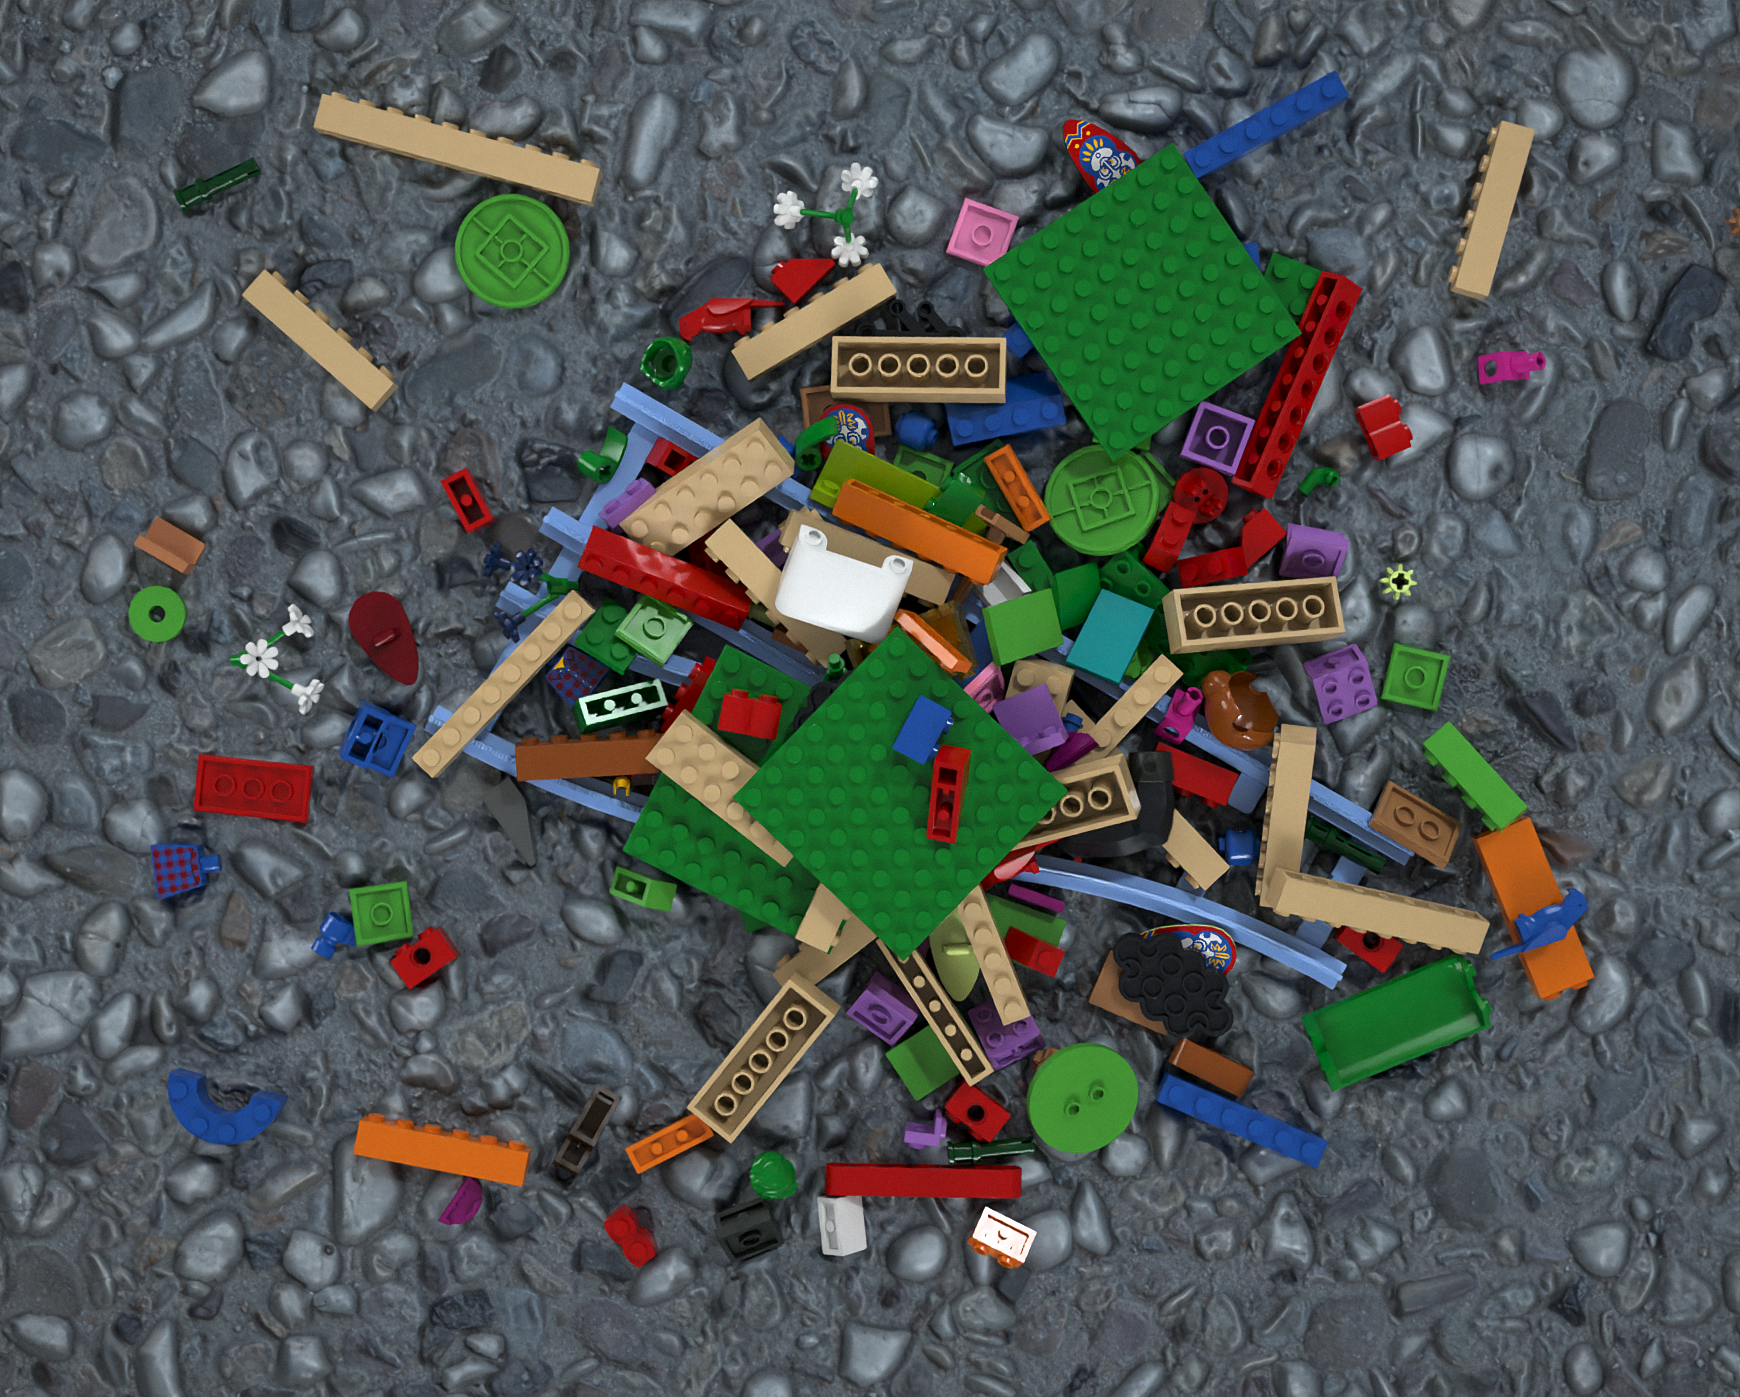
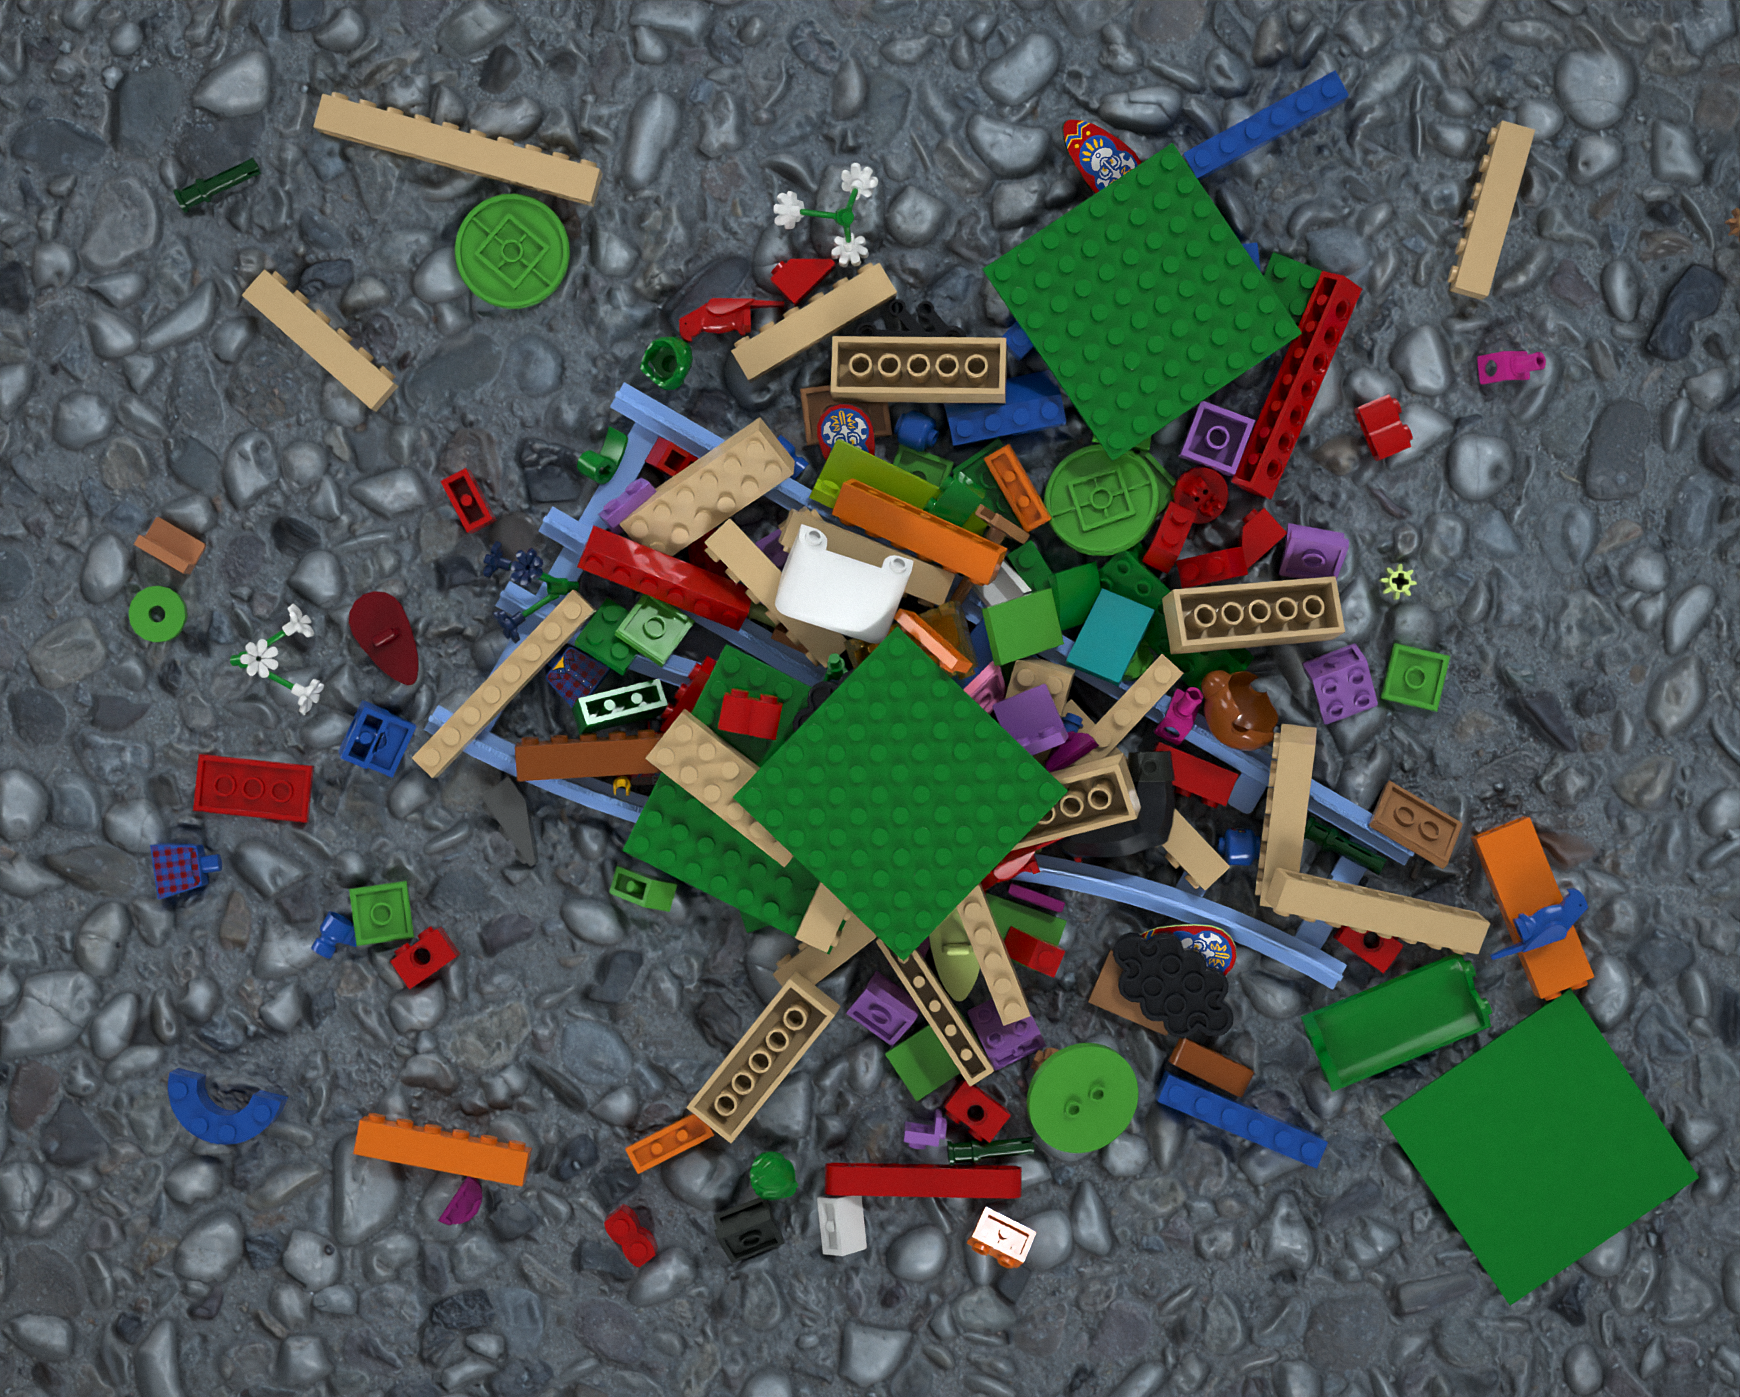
dark brown slope [552,1084,622,1178] -> none
green panel [795,416,838,470] -> none
blue brick [892,694,954,765] -> none
red slope [926,744,972,844] -> none
bright pink tile [946,198,1019,267] -> none
green arm [1297,467,1340,497] -> none
bright green brick [1422,721,1528,833] -> none
none -> green baseplate [1381,988,1699,1306]

